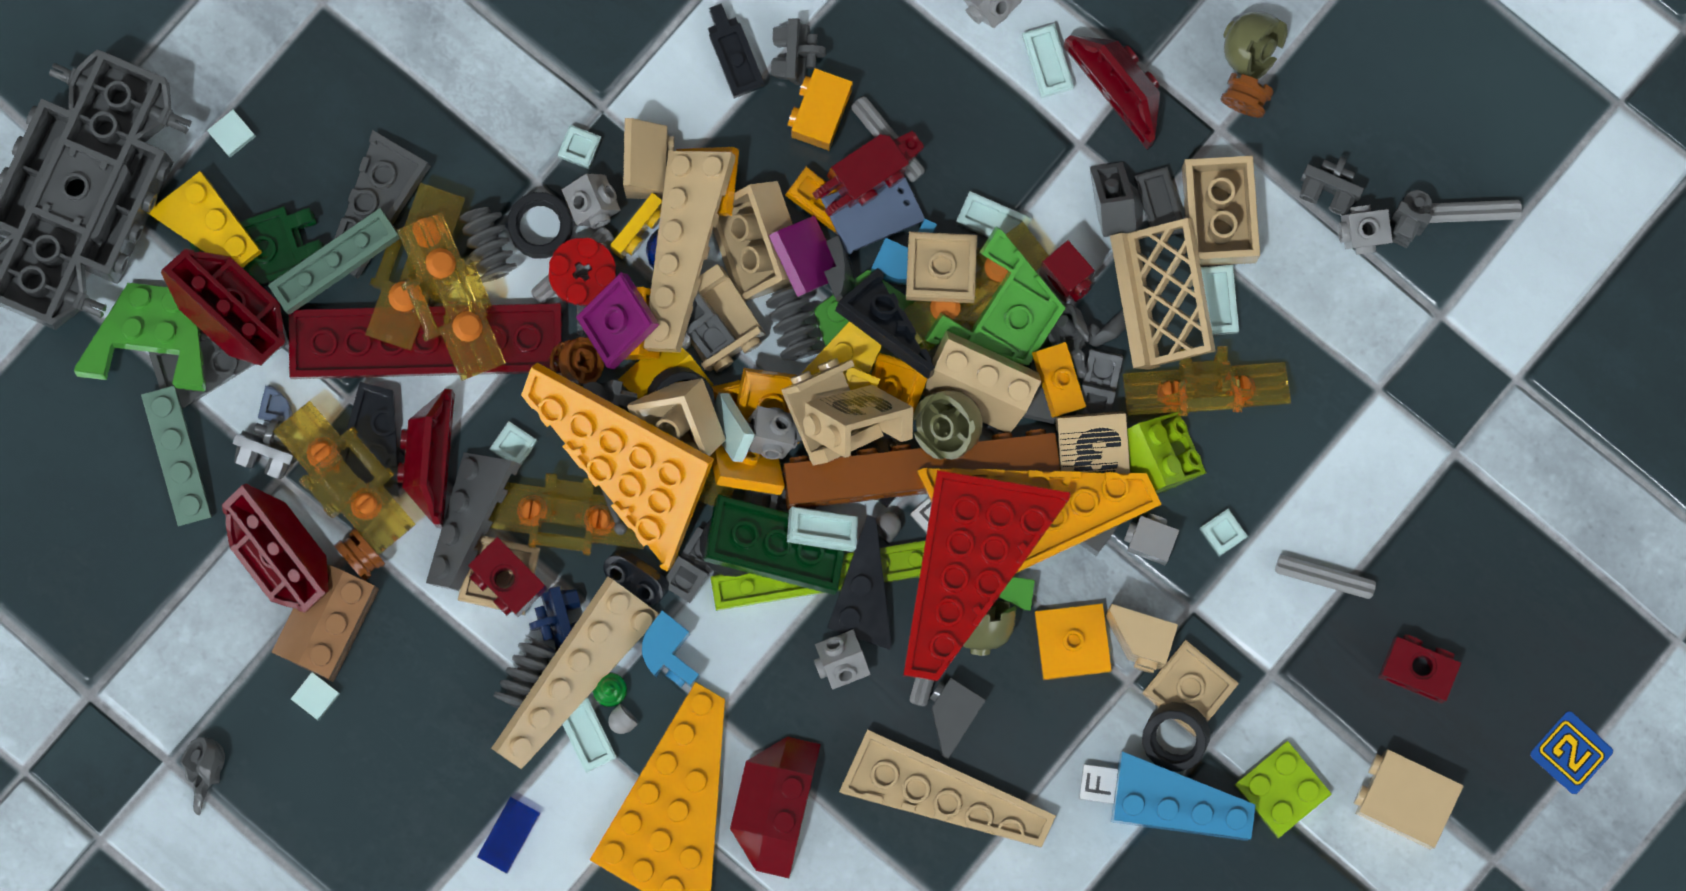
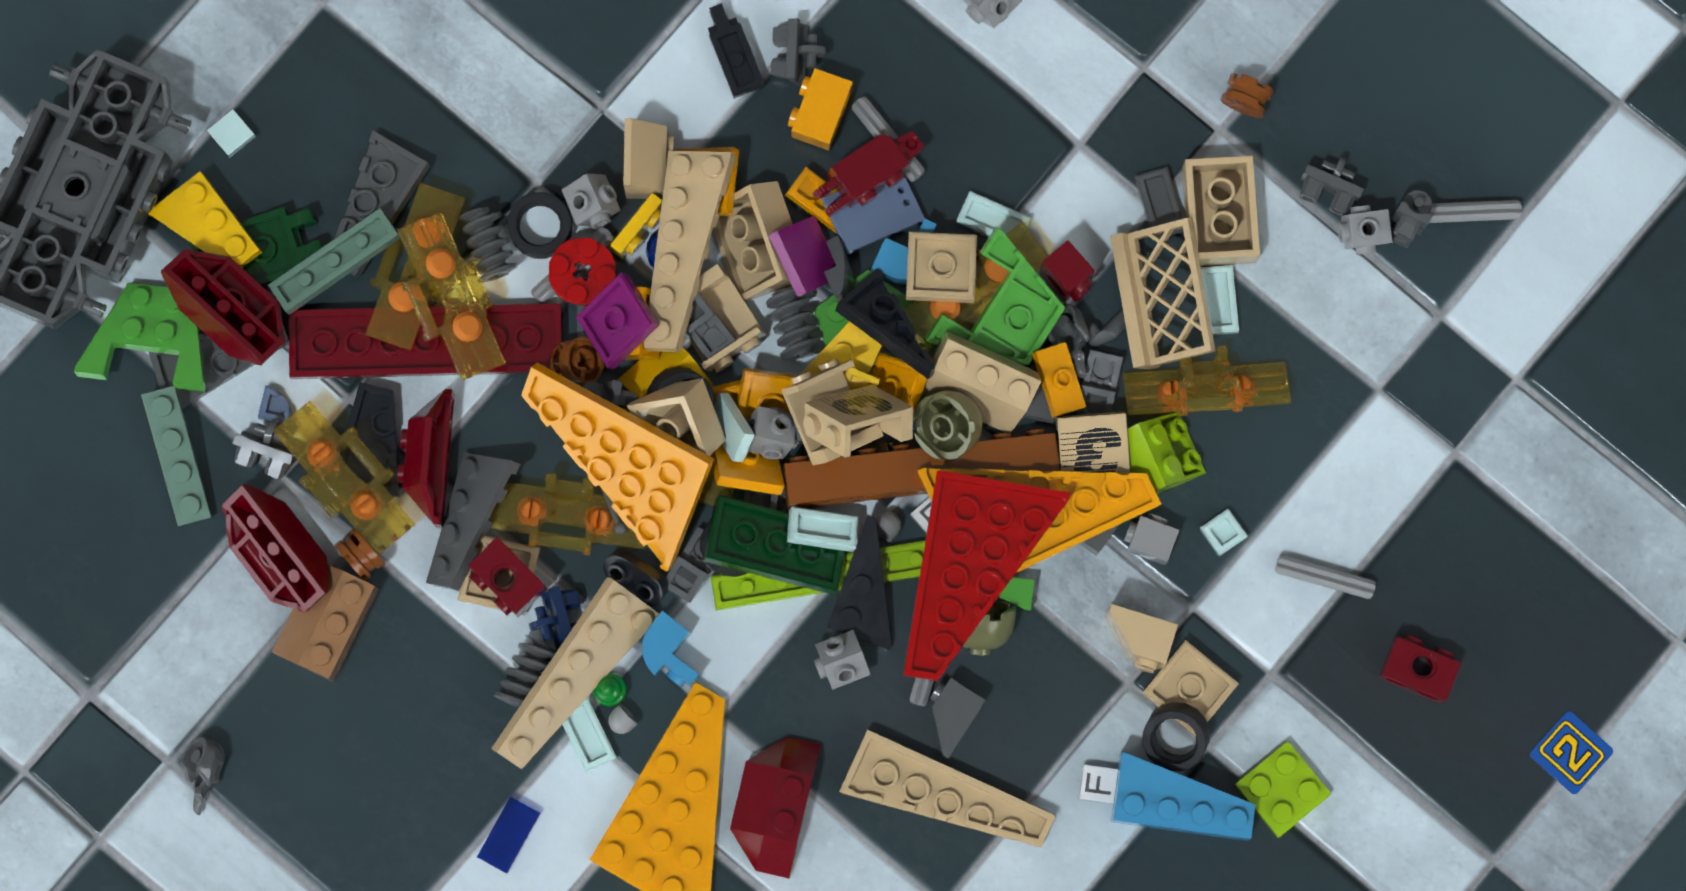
light aqua tile [291,672,340,721] -> none
light aqua tile [490,421,538,465] -> none
light aqua tile [557,125,602,169] -> none
light aqua tile [1022,24,1074,98] -> none
light orange plate [1034,603,1112,680] -> none
dark red wedge [1063,35,1160,150] -> none
dark grey slope [1090,162,1137,237] -> none
olive cylinder [1223,11,1287,79] -> none
tan brick [1354,750,1463,850] -> none

